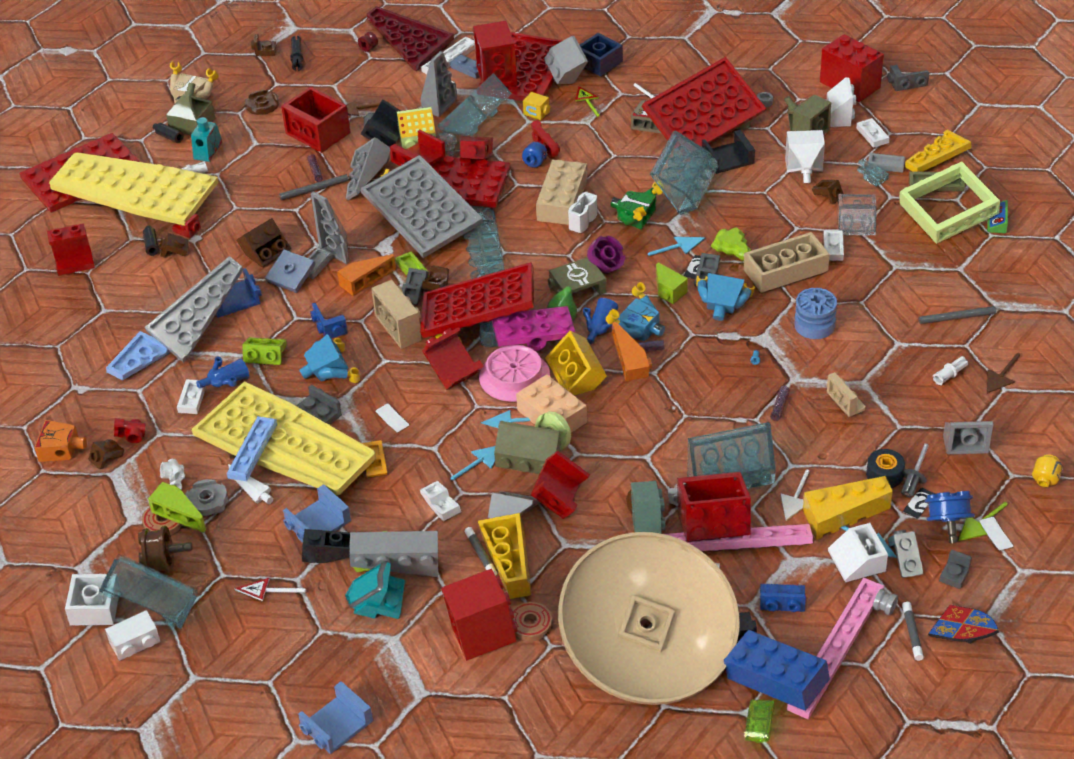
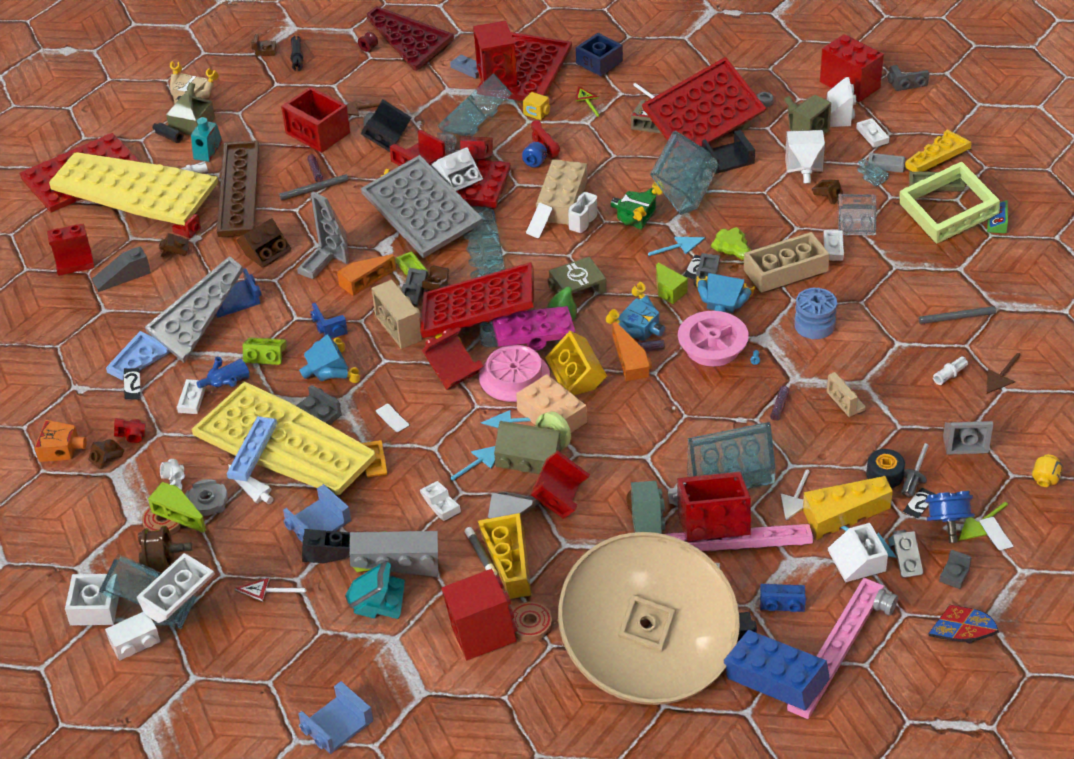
black cylinder [143,225,159,256] -> none
reddish brown tile [245,90,279,115] -> none
sand blue plate [265,250,316,293] -> none
light grey wedge [346,137,390,200] -> none
yellow slope [397,107,436,149] -> none
light grey wedge [420,51,457,117] -> none
white tile [421,37,475,74] -> none
light grey slope [544,36,588,84] -> none
blue piece [583,298,619,344] -> none
magenta cylinder [587,236,625,274] -> none
clear neon green slope [745,700,775,743] -> none
dark grey bar [902,602,924,661] -> none
none -> dark grey slope [92,246,151,292]
none -> sticker [124,368,141,400]
none -> white slope [136,553,215,623]
none -> reddish brown plate [217,140,259,237]
none -> white slope [431,147,483,191]
none -> white sticker [526,203,552,238]
none -> bright pink piece [678,311,748,366]

